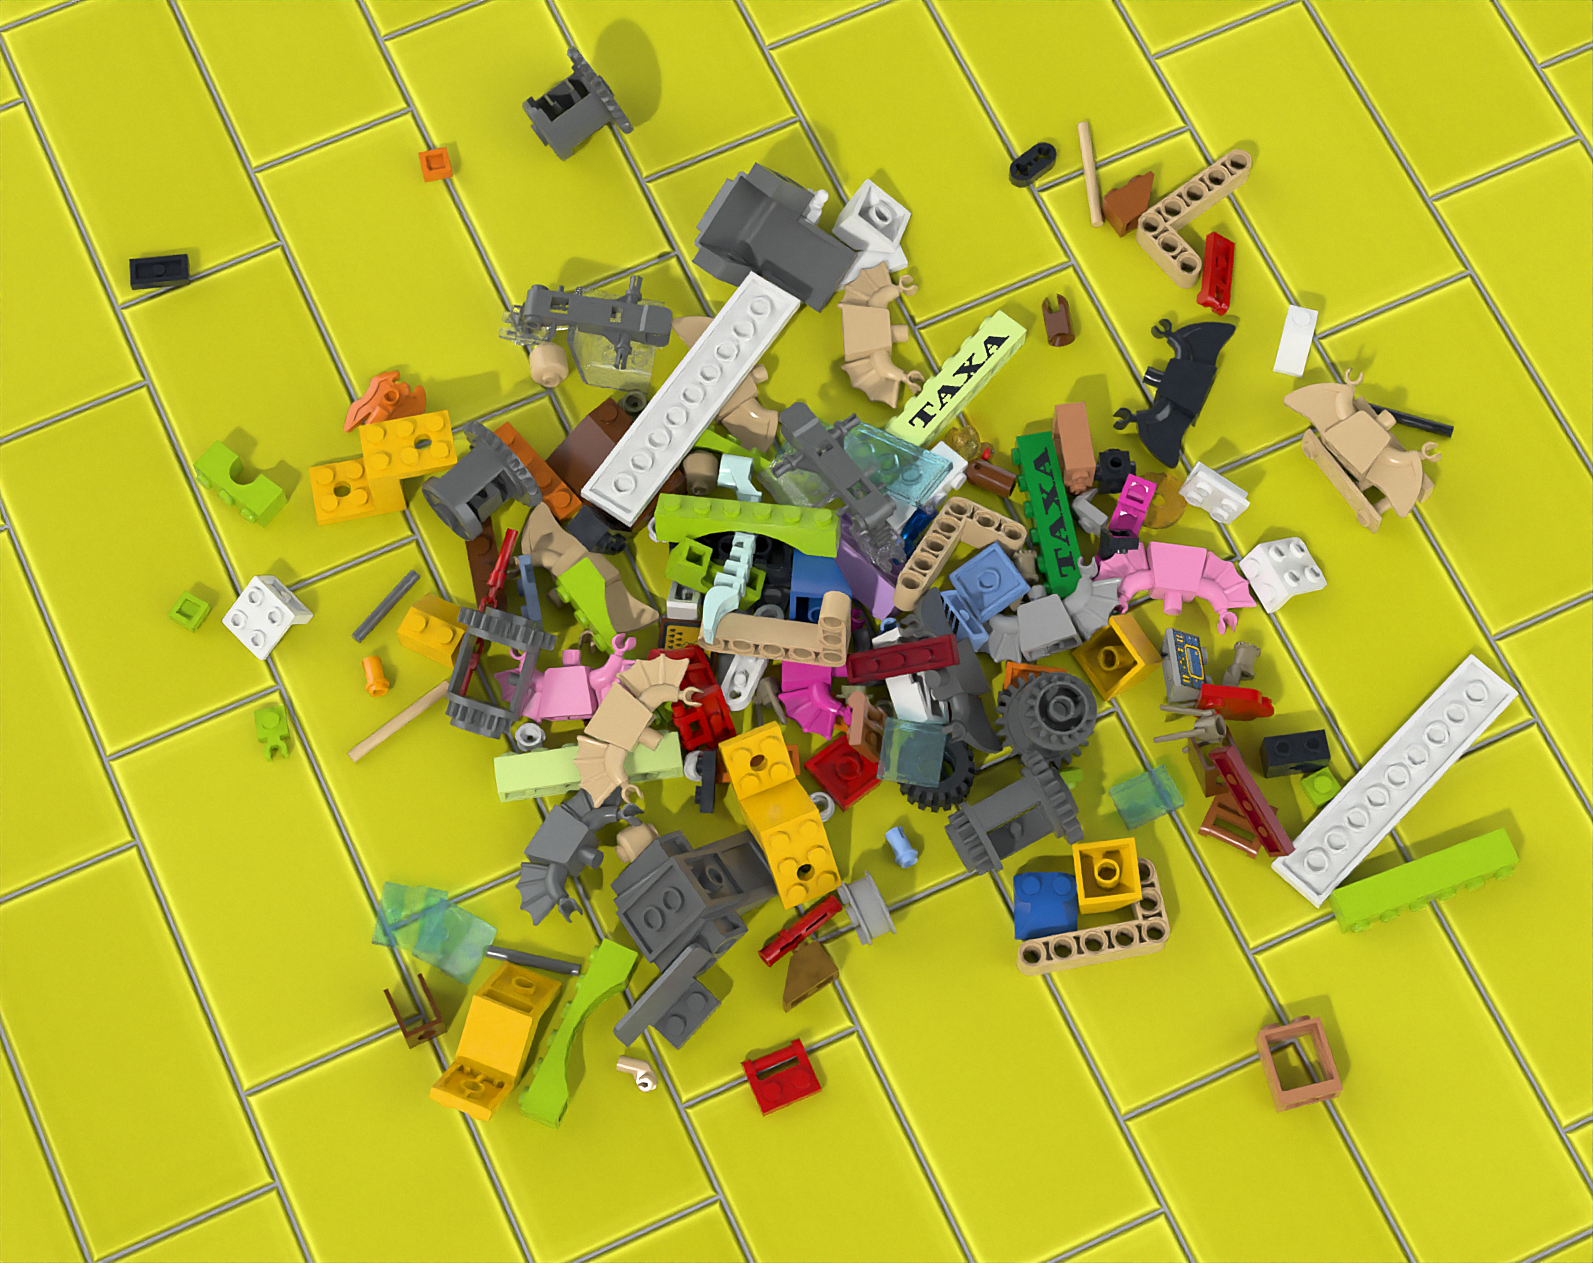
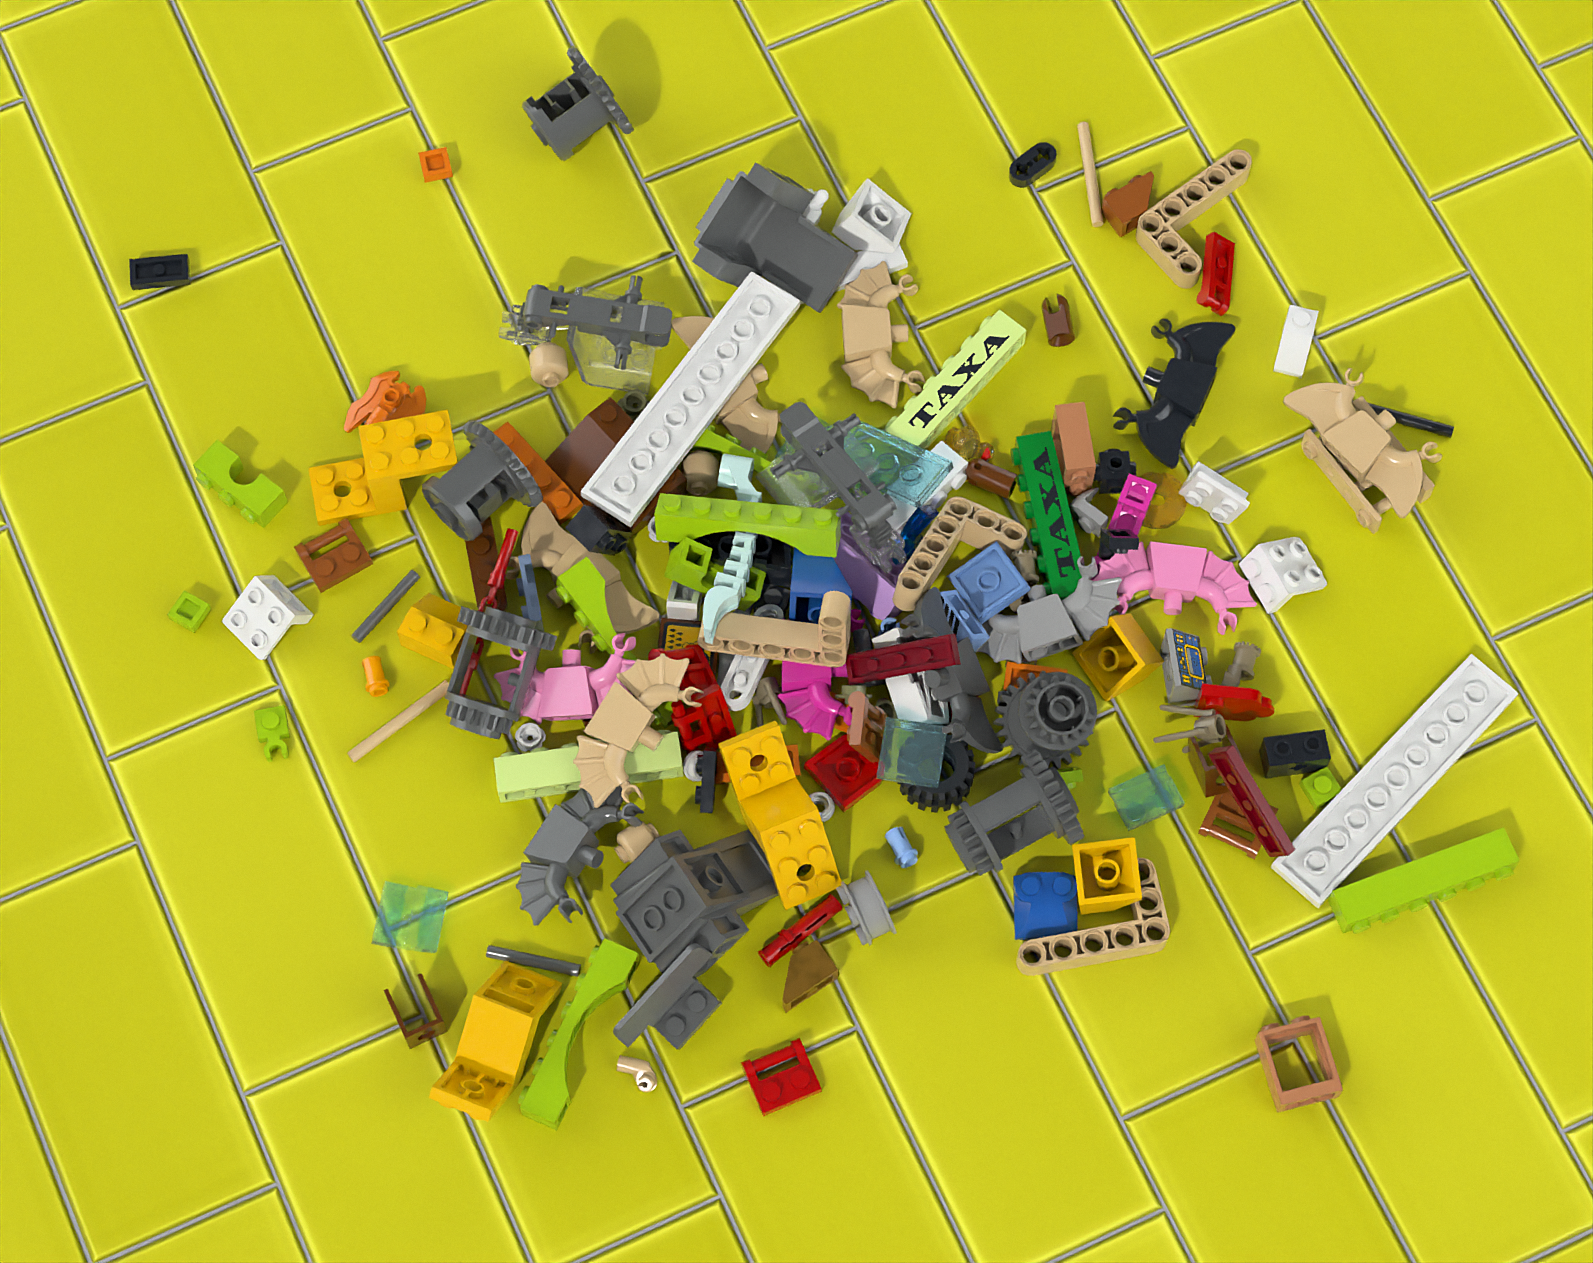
clear light blue slope [411,898,498,986] -> none
none -> dark orange plate [294,518,373,593]

